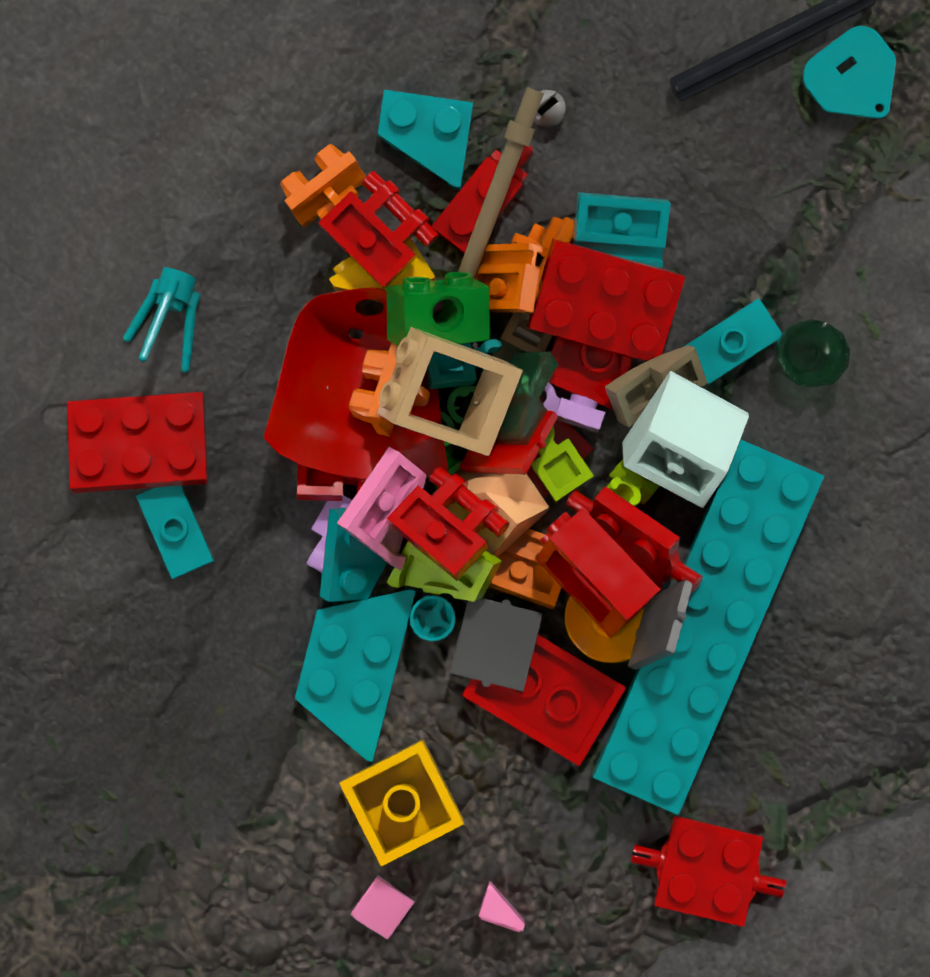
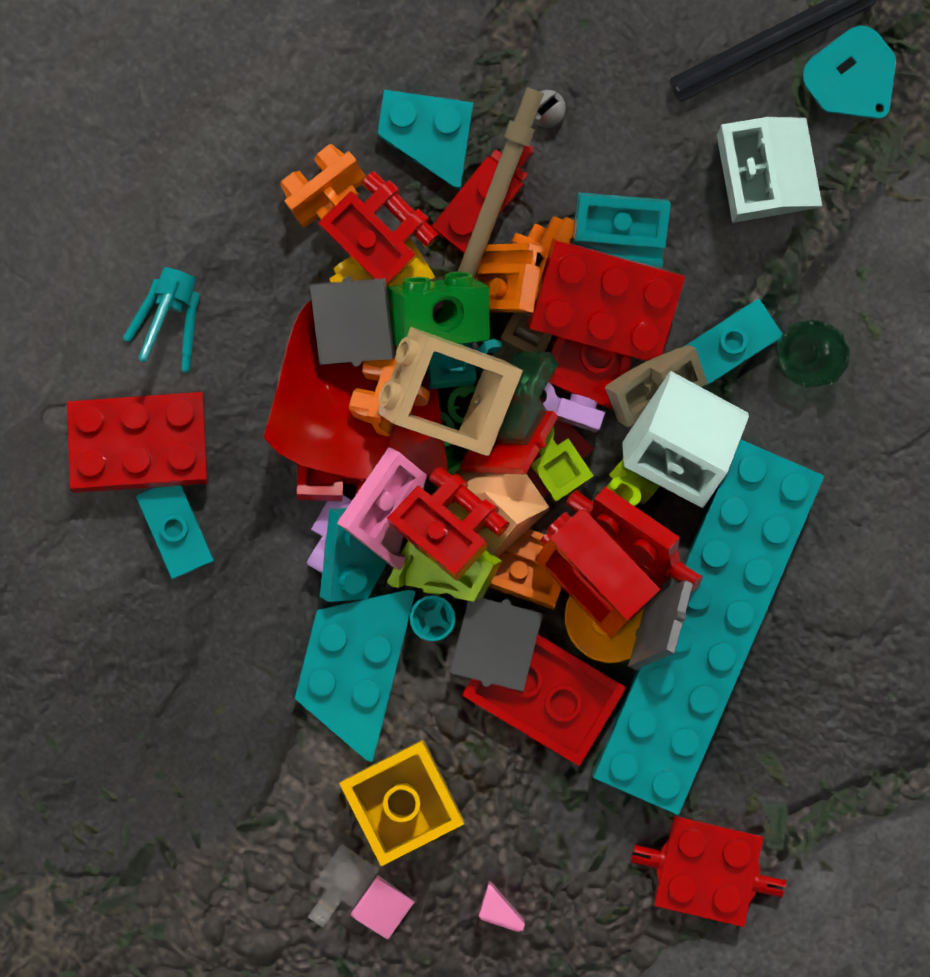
none -> clear plate [308,844,379,927]
none -> dark grey piece [310,276,395,366]
none -> light aqua slope [717,117,822,223]

